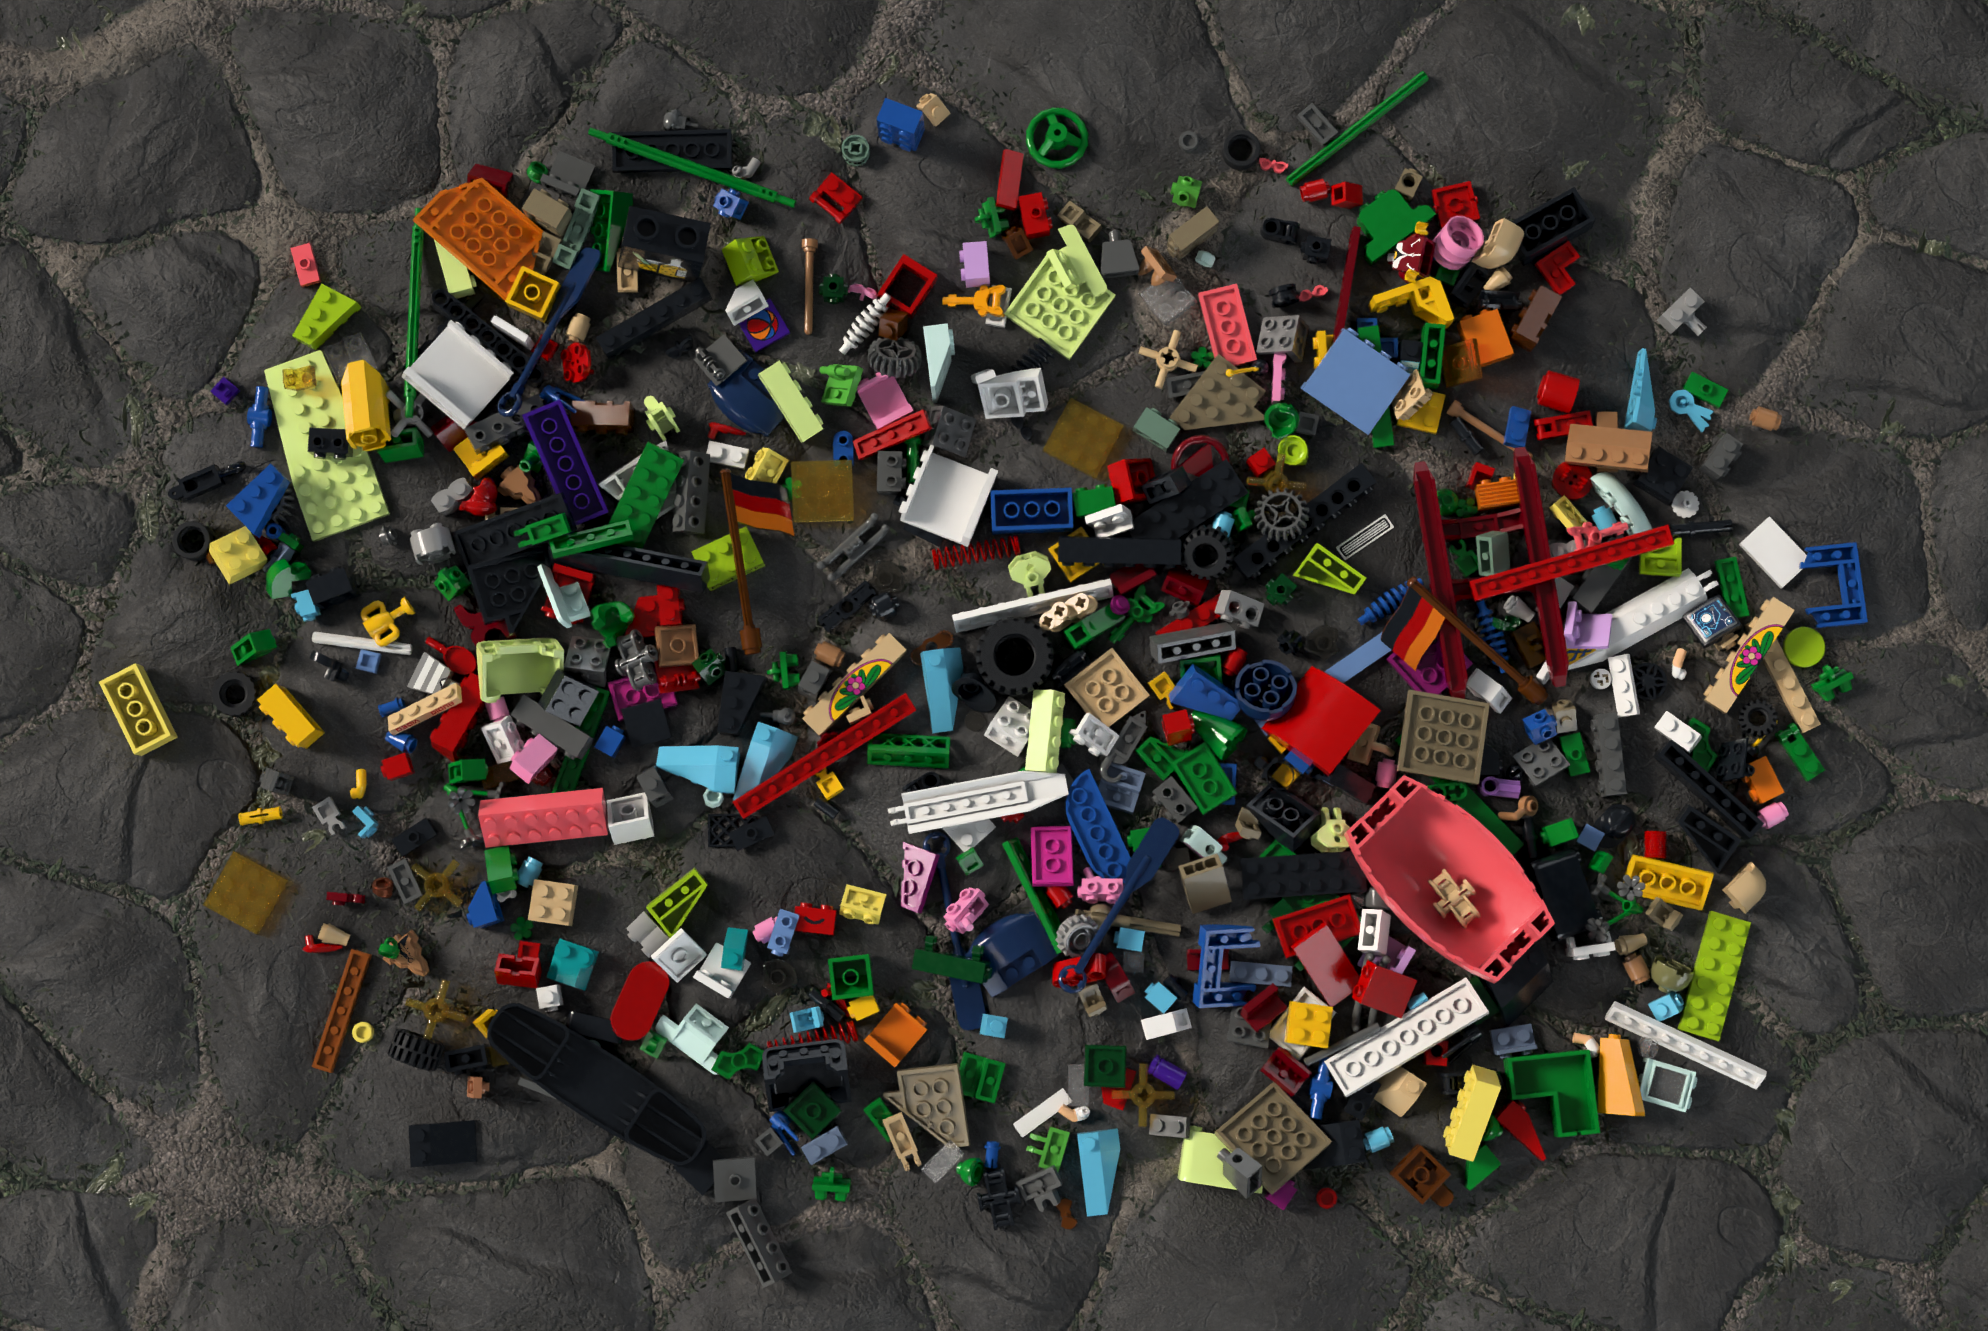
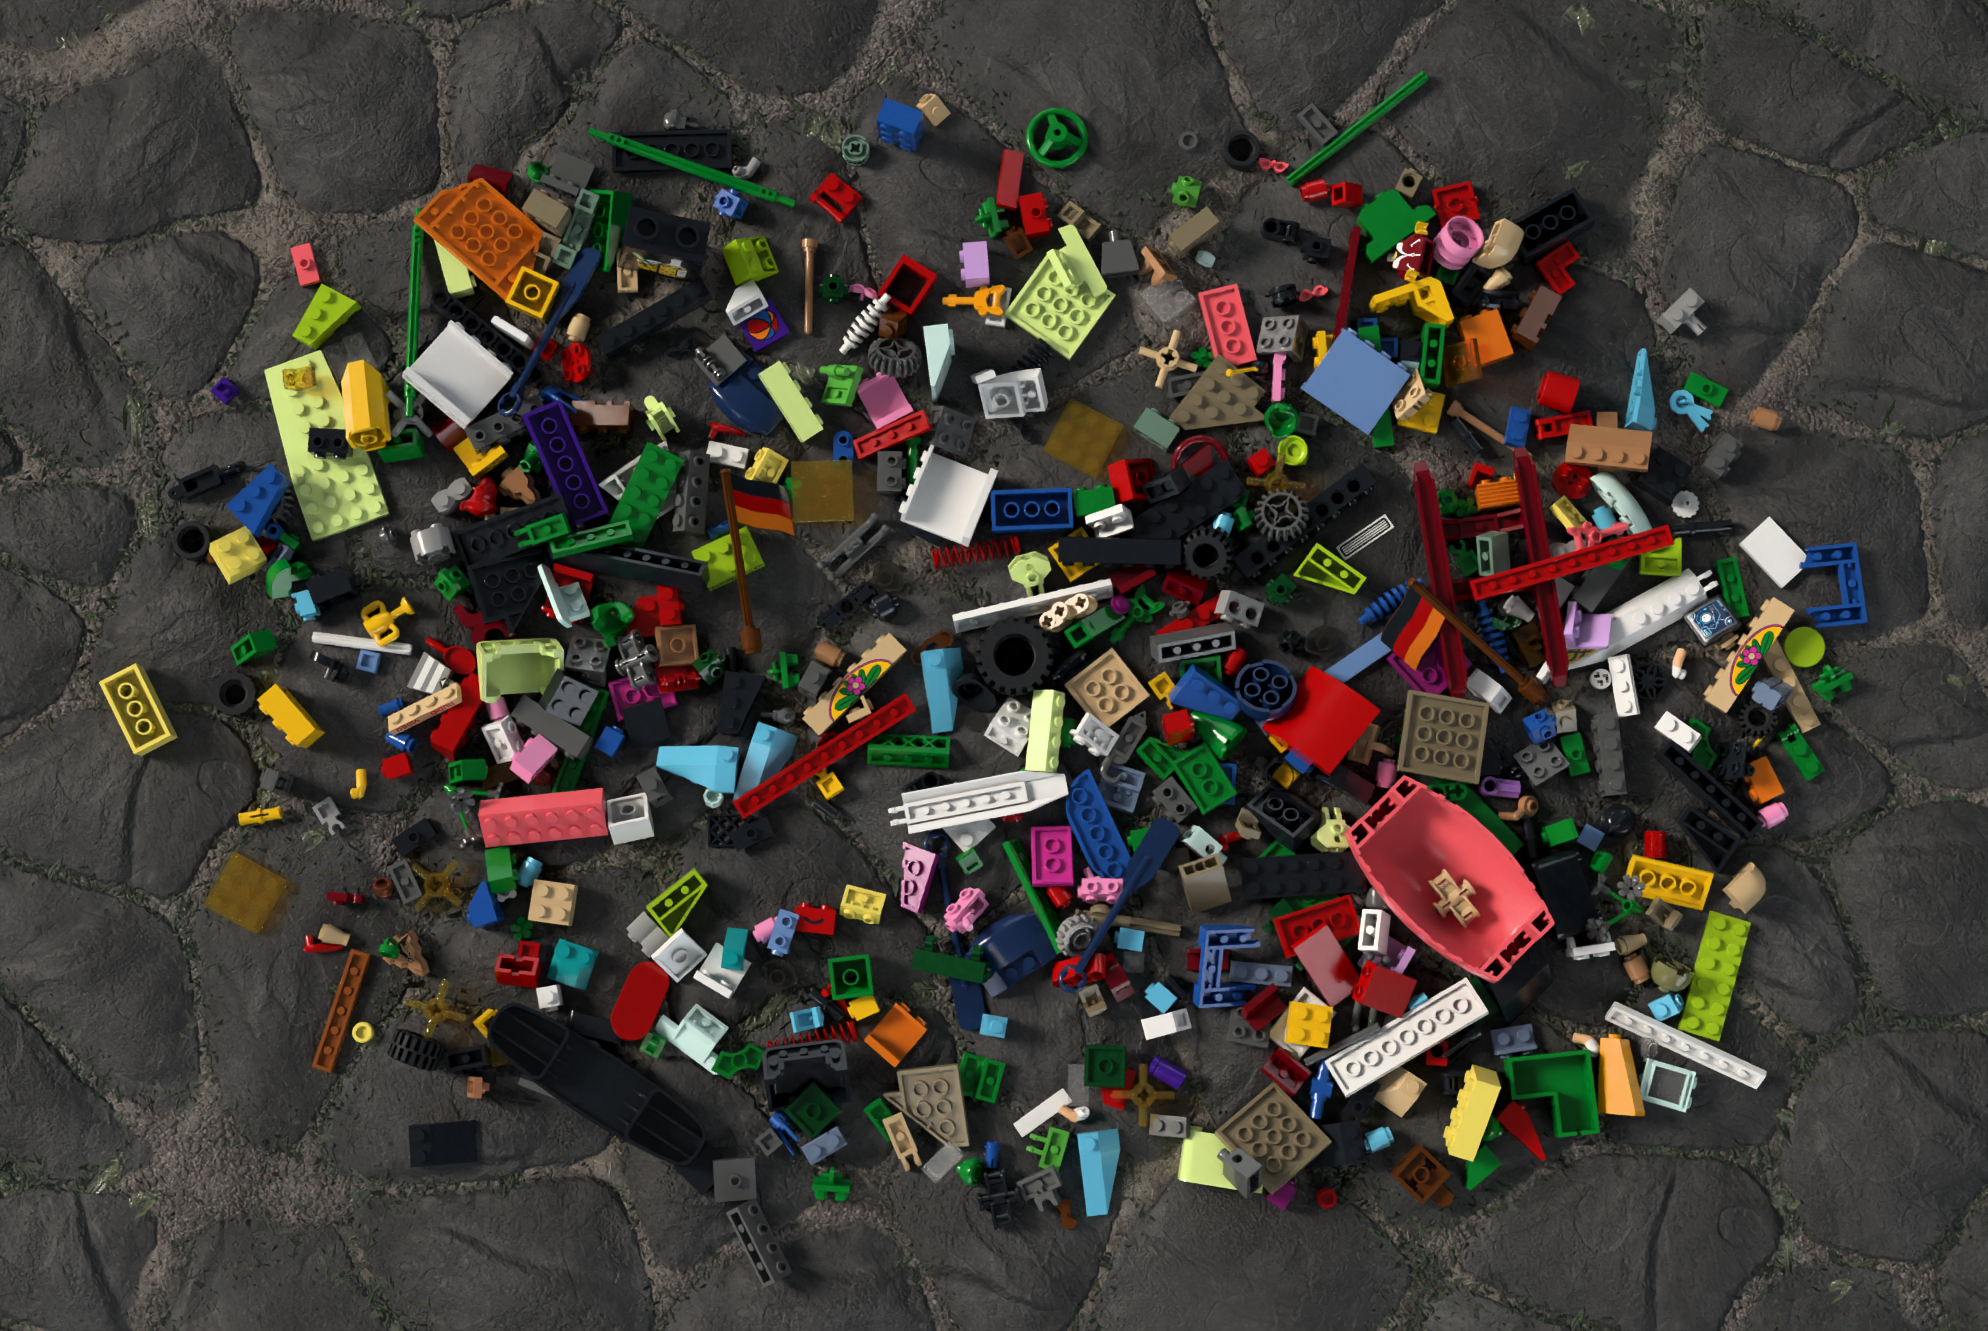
blue pin [247,386,272,448] -> none
medium azure bracket [352,806,379,838] -> none
none -> blue pin [707,519,730,541]
none -> sand blue brick [1752,676,1793,711]

